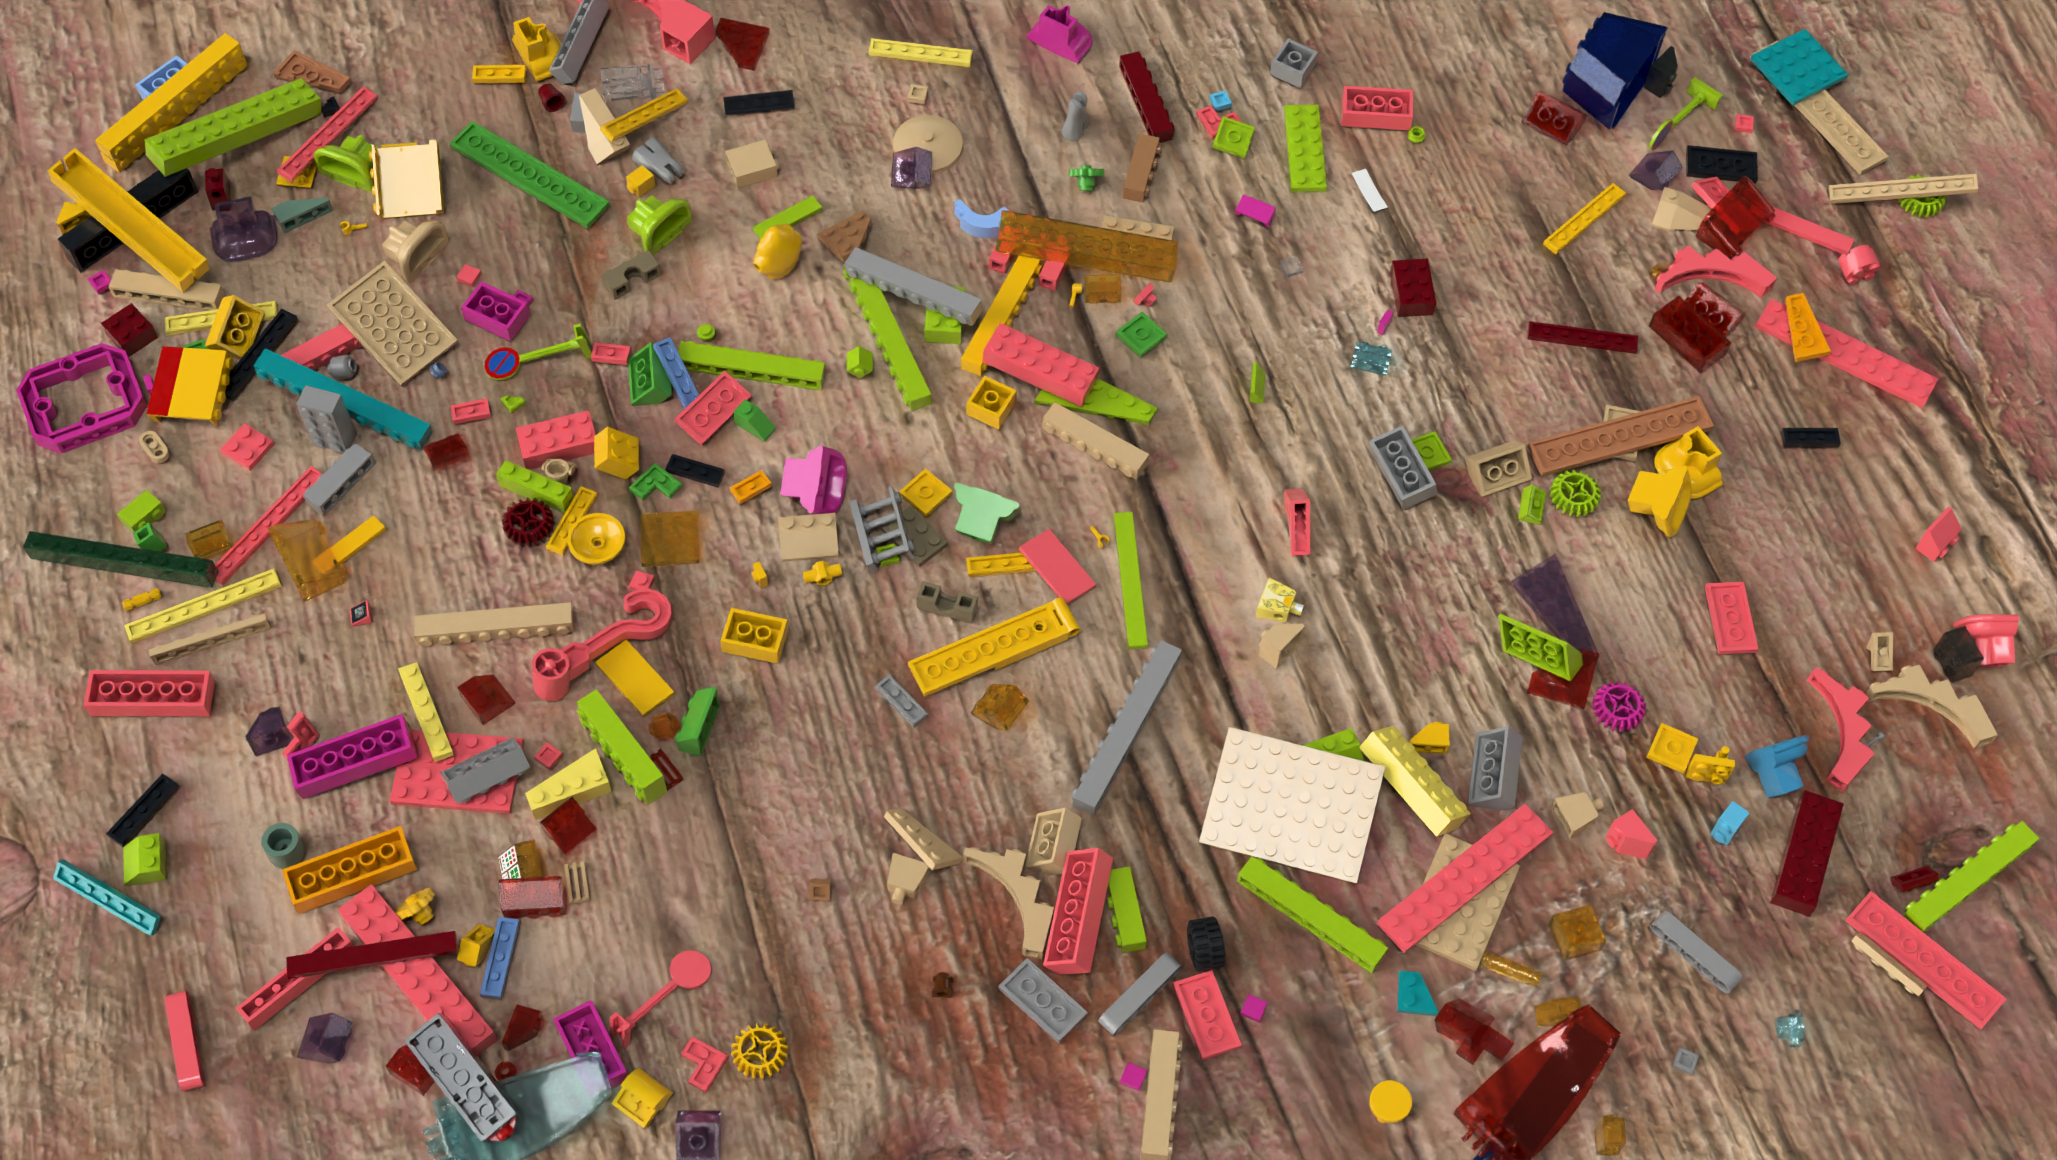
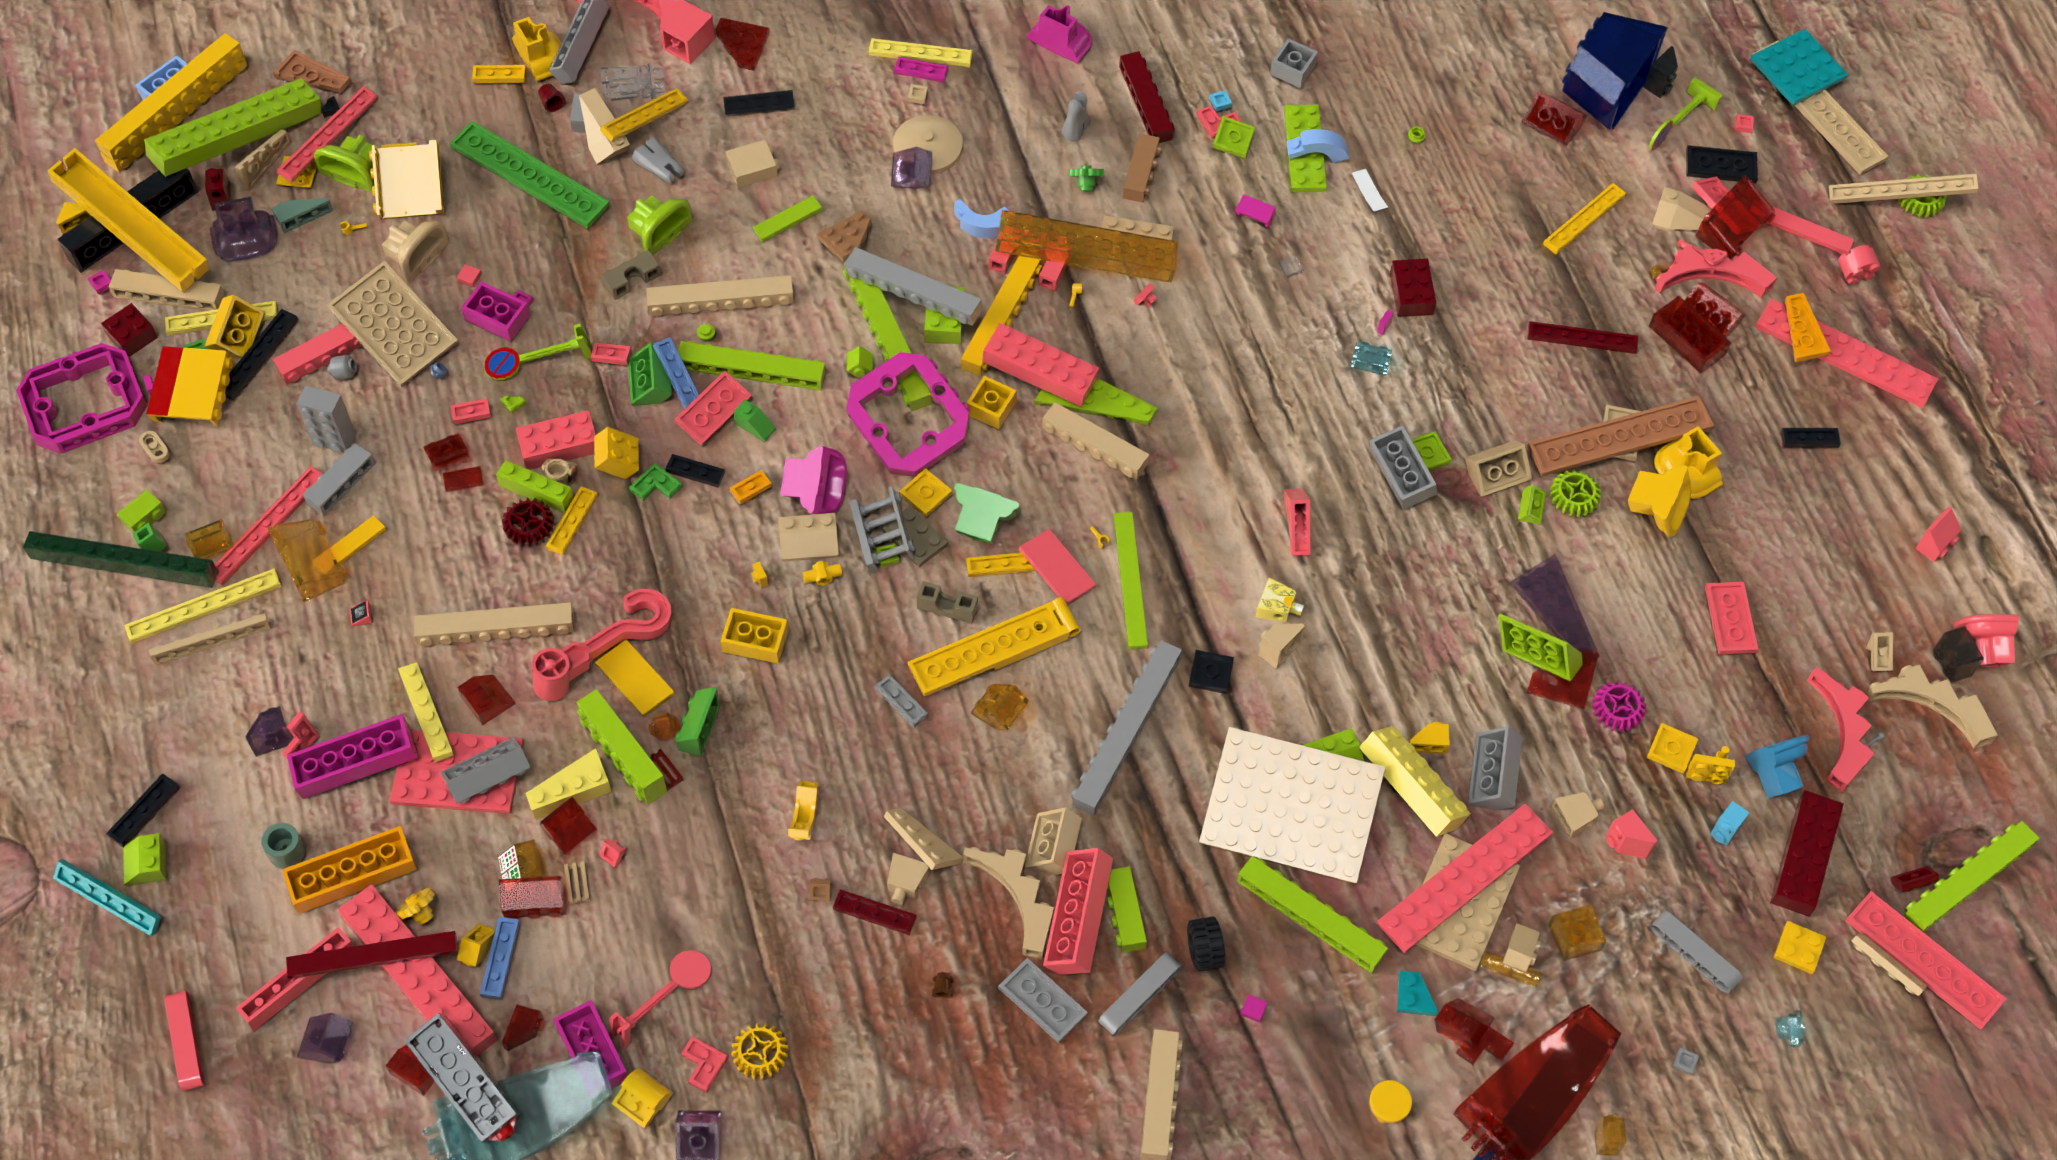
coral brick [84,670,215,717] -> none
yellow axle [122,588,162,611] -> none
coral plate [220,423,275,471] -> none
teal brick [254,348,432,450] -> none
clear red plate [495,1062,516,1083] -> none
coral plate [534,742,563,770] -> none
yellow dish [567,513,625,565] -> none
yellow brick [626,165,655,198] -> none
coral plate [629,570,655,591] -> none
clear yellow plate [640,510,700,567] -> none
yellow piece [753,224,802,280] -> none
clear yellow brick [1084,274,1122,304] -> none
bright green plate [1116,311,1167,358] -> none
dark pink tile [1120,1062,1148,1091] -> none
coral plate [1173,970,1242,1060] -> none
lime slope [1250,362,1266,404] -> none
coral brick [1341,86,1413,130] -> none
clear yellow slope [1534,997,1583,1027] -> none
clear purple slope [1629,150,1683,190] -> none
none -> tan wing [235,129,291,192]
none -> clear red tile [443,466,484,492]
none -> coral tile [599,838,626,867]
none -> tan brick [646,275,794,316]
none -> yellow arch [788,780,820,840]
none -> dark red tile [833,889,917,936]
none -> dark pink panel [846,352,970,477]
none -> dark pink tile [894,57,948,83]
none -> black tile [1188,650,1234,694]
none -> light blue arch [1287,129,1349,163]
none -> tan brick [1503,923,1541,972]
none -> coral piece [1677,240,1727,265]
none -> yellow plate [1773,921,1826,974]

